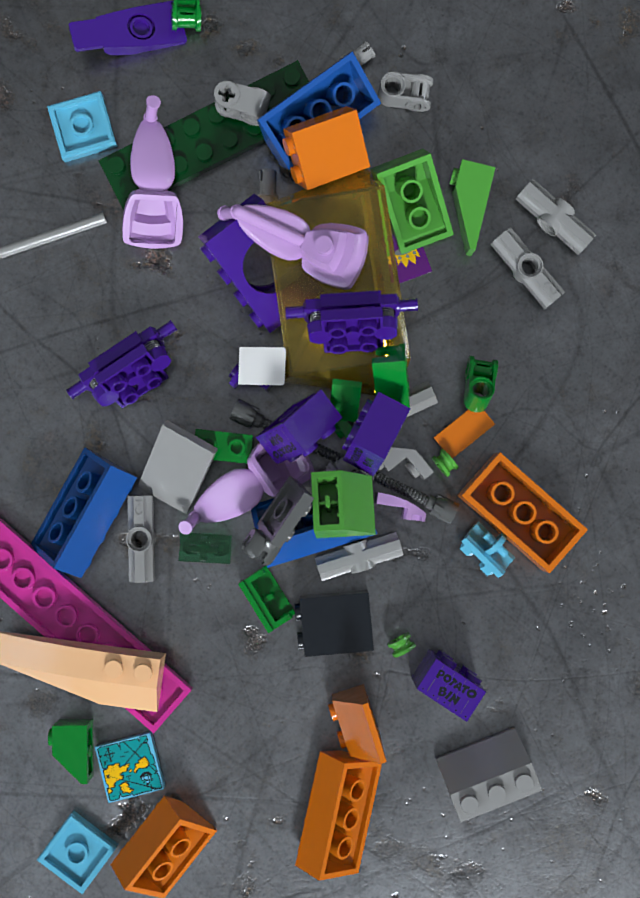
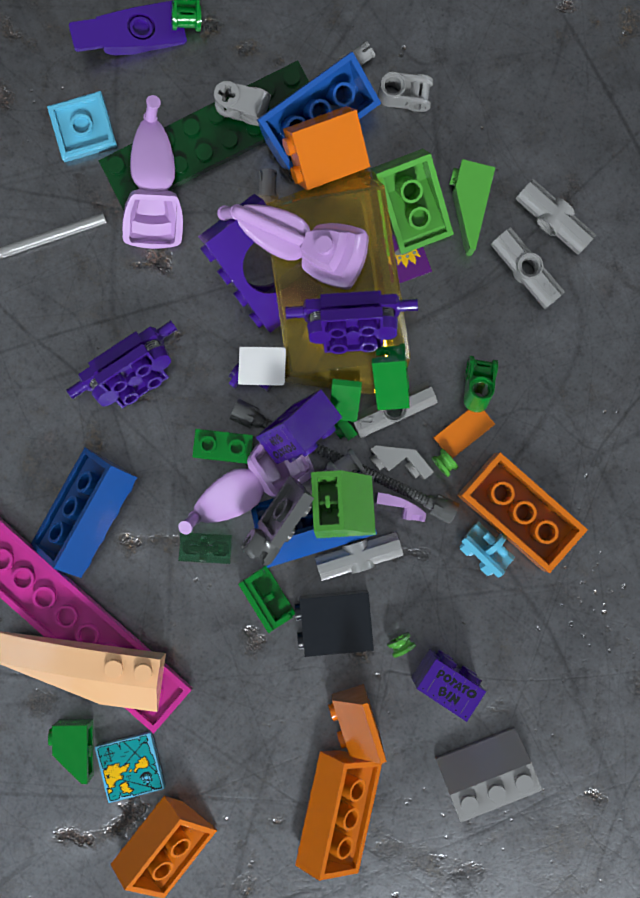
medium azure tile [37,810,119,894] -> none
light grey piece [126,495,156,583] -> none
light grey tile [137,420,218,514] -> none
dark purple brick [342,392,411,477] -> none

